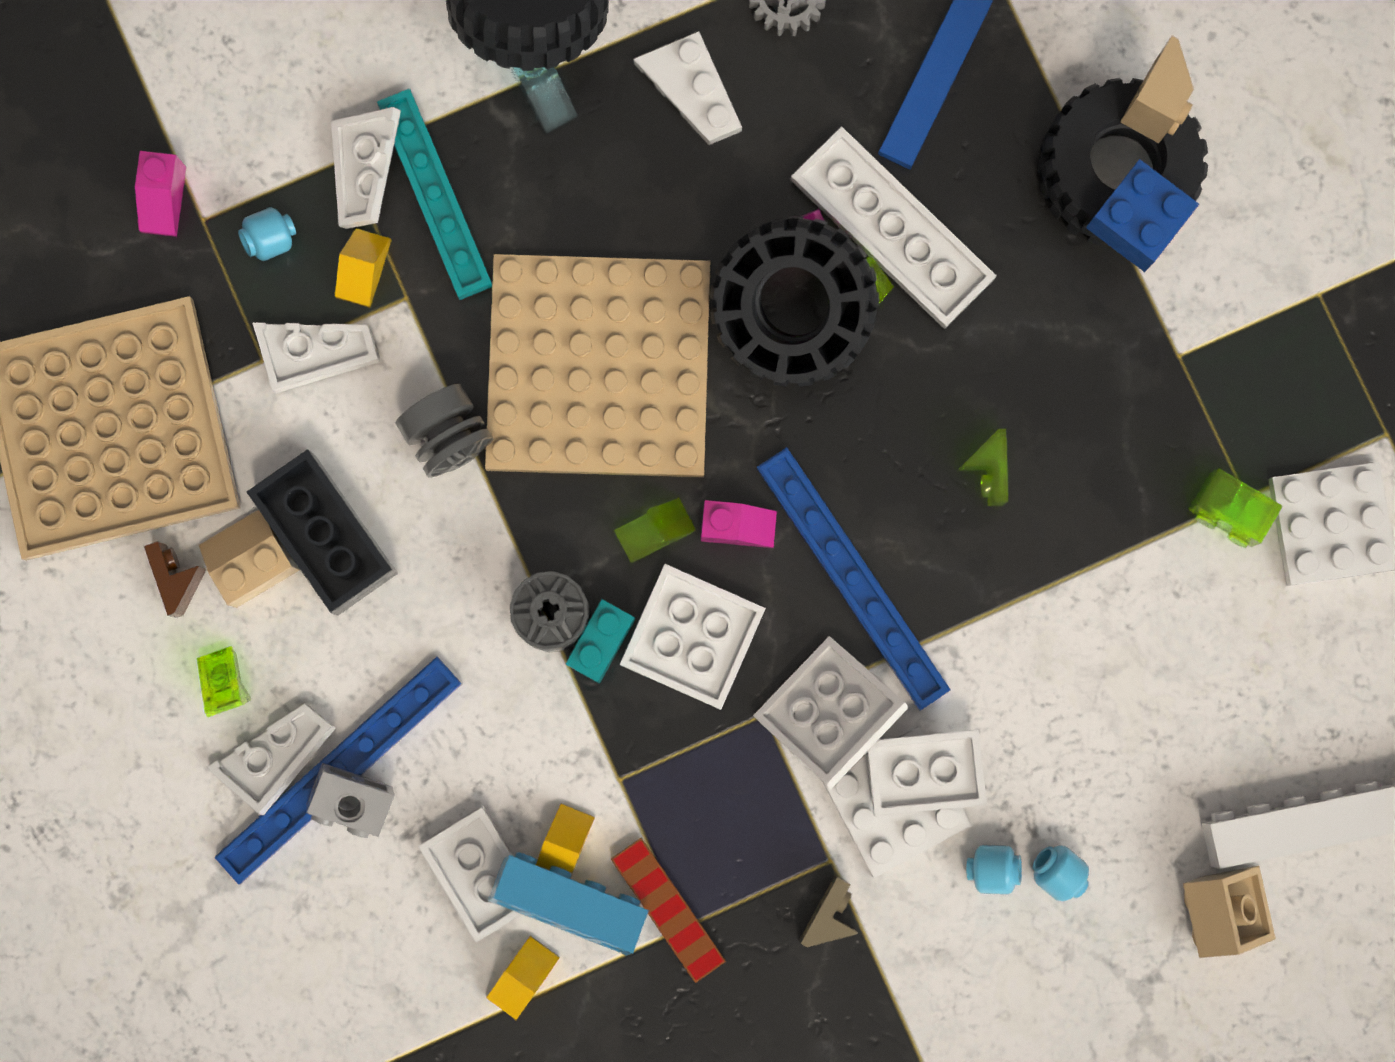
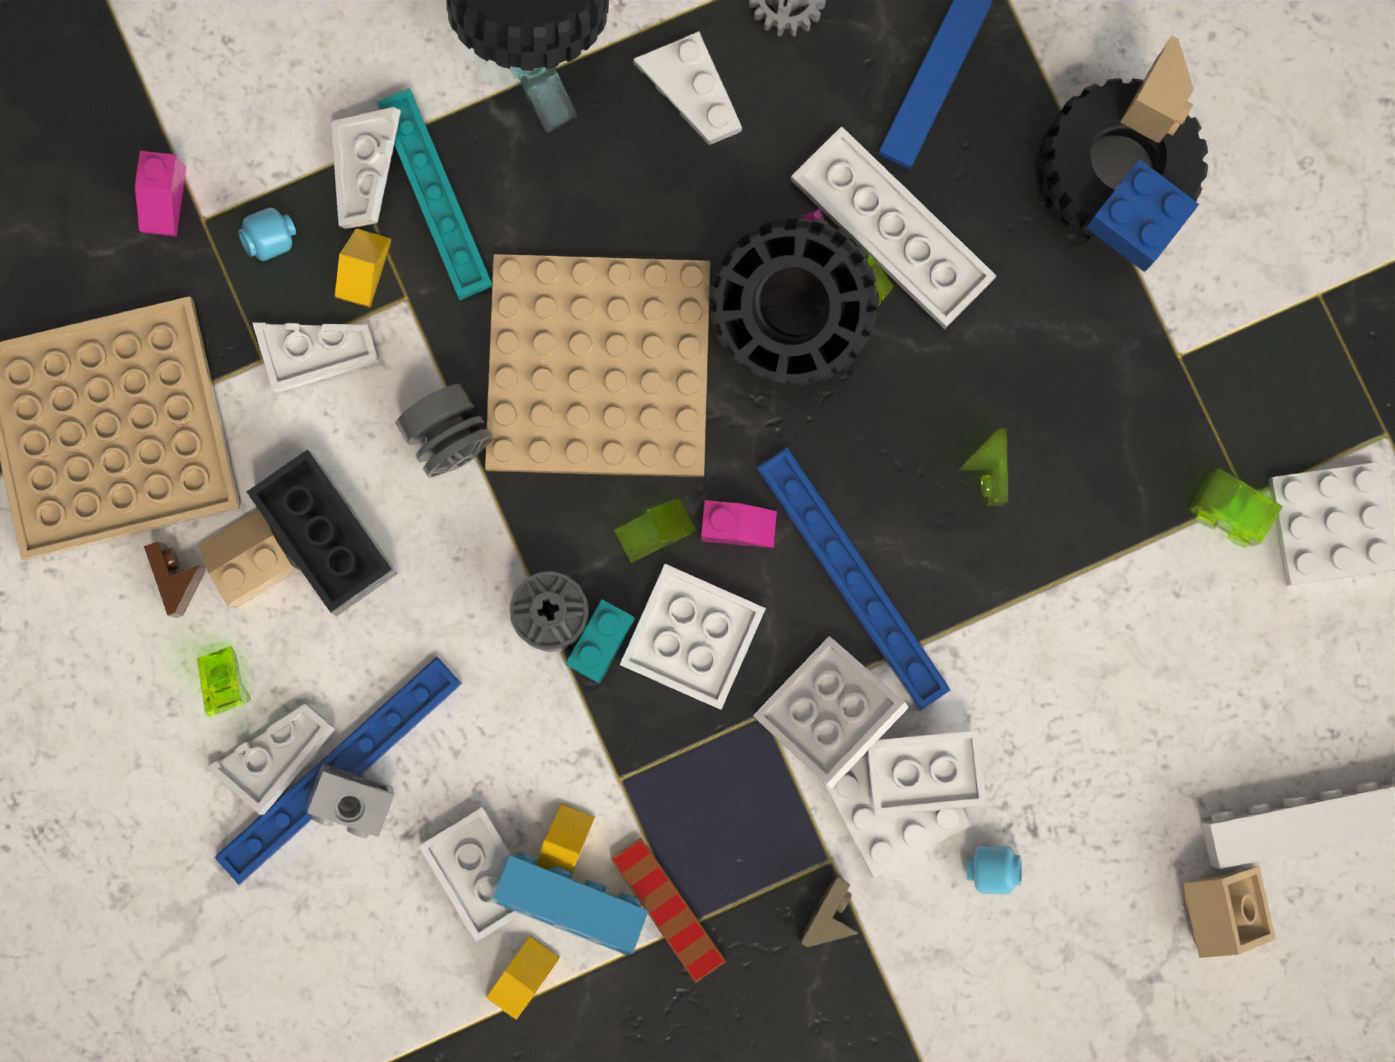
medium azure head [1033,845,1089,901] -> none

